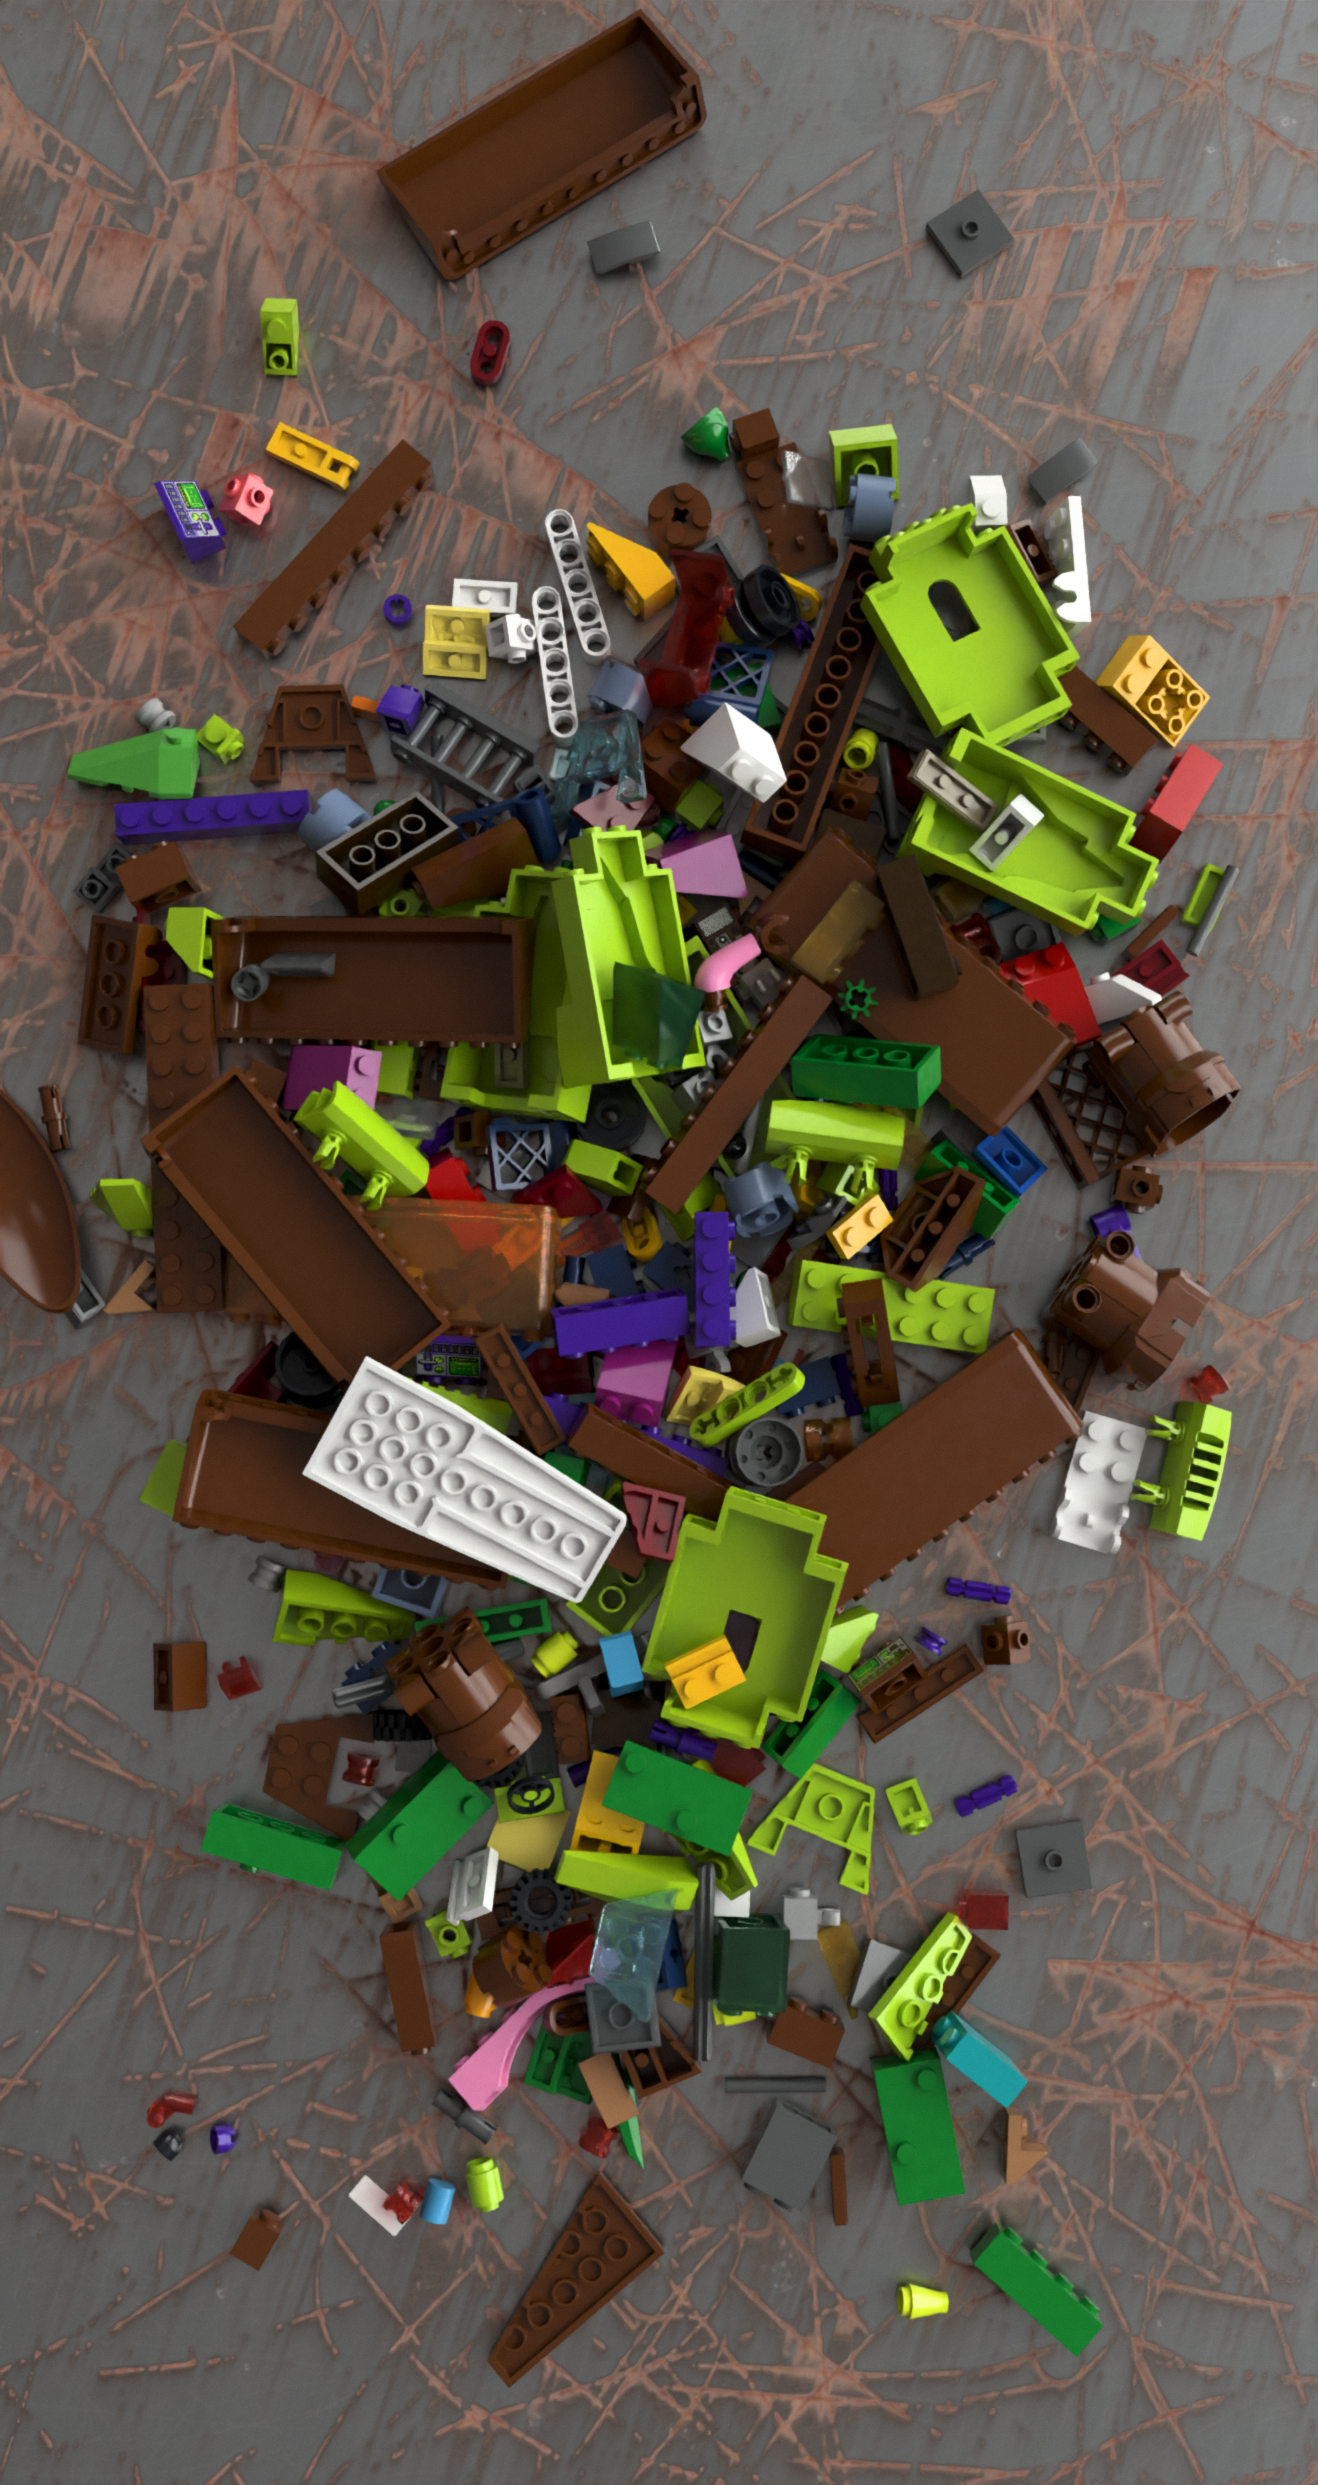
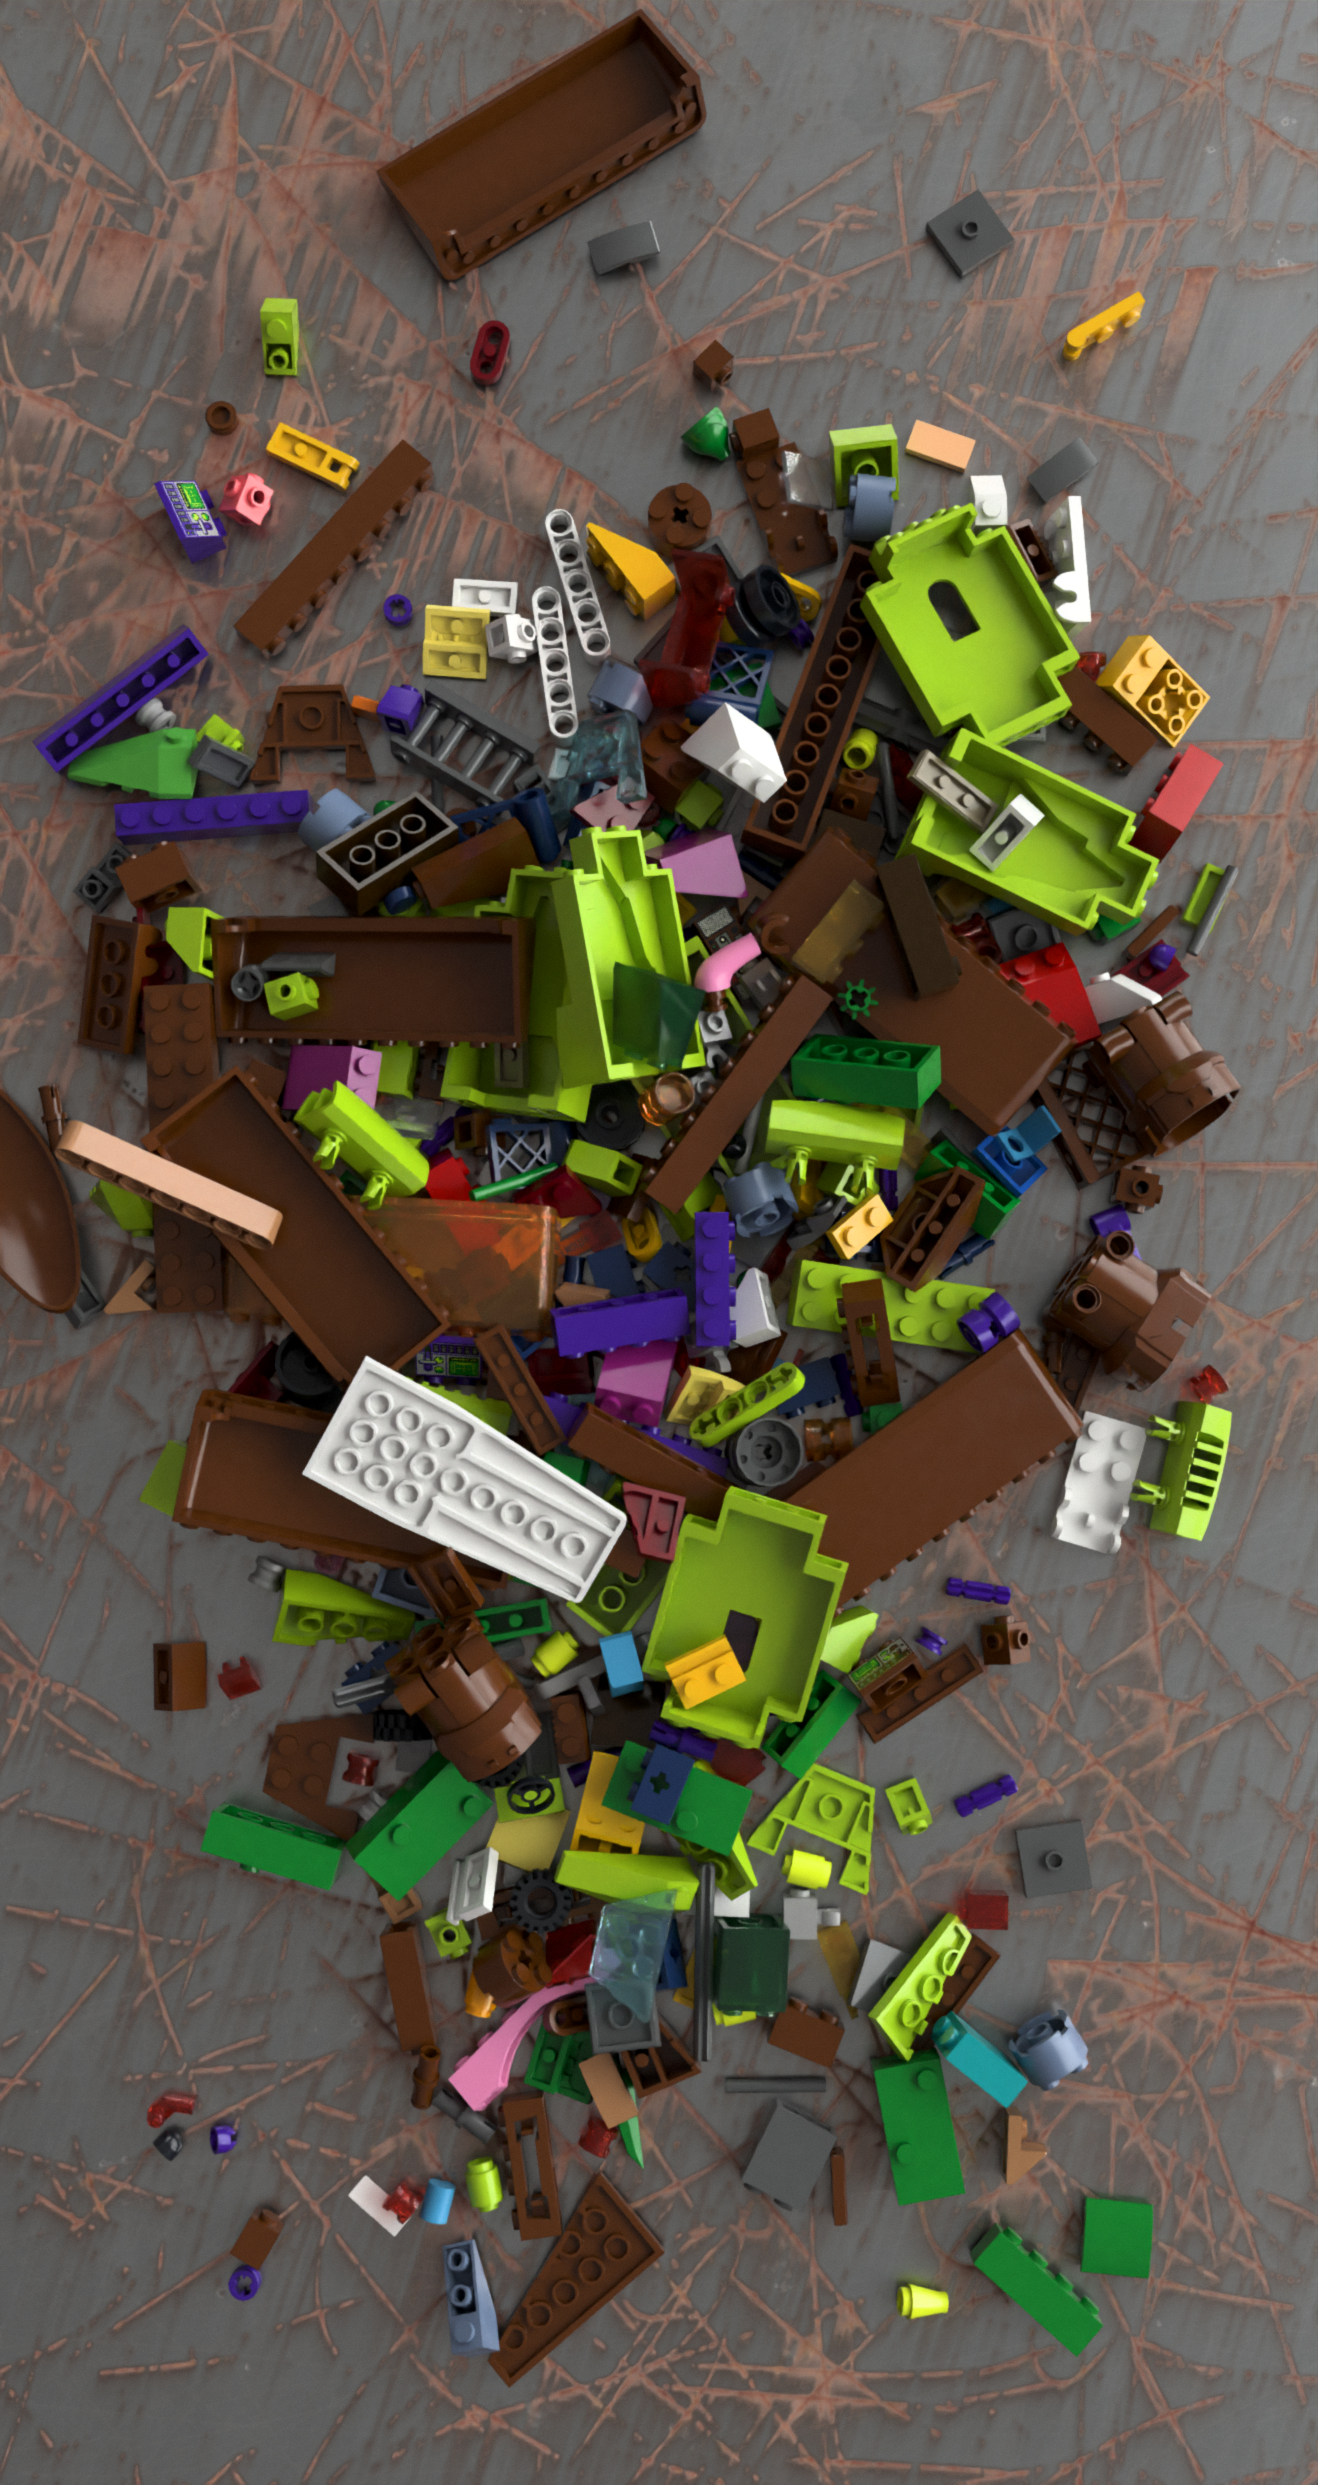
none -> dark purple brick [32,624,209,773]
none -> beam [54,1120,283,1250]
none -> dark grey tile [188,734,255,789]
none -> reddish brown tile [205,401,239,436]
none -> dark purple bush [228,2264,261,2301]
none -> lime brick [264,972,319,1021]
none -> dark blue tile [383,886,418,915]
none -> reddish brown plate [407,1547,485,1622]
none -> reddish brown pin [411,2045,441,2110]
none -> sand blue slope [442,2239,500,2358]
none -> green bar [469,1162,559,1203]
none -> reddish brown brick [498,2090,563,2241]
none -> dark blue brick [626,1744,695,1826]
none -> clear orange wheel [639,1072,695,1125]
none -> reddish brown plate [693,339,734,391]
none -> neon yellow brick [781,1849,832,1890]
none -> light nougat tile [905,419,976,473]
none -> dark purple wheel [956,1292,1020,1354]
none -> dark azure bracket [995,1105,1062,1163]
none -> sand blue brick [1008,2010,1088,2091]
none -> yellow plate [1062,291,1145,361]
none -> clear red tile [1076,651,1107,681]
none -> green slope [1080,2198,1153,2279]
none -> dark purple hinge [1149,944,1176,972]

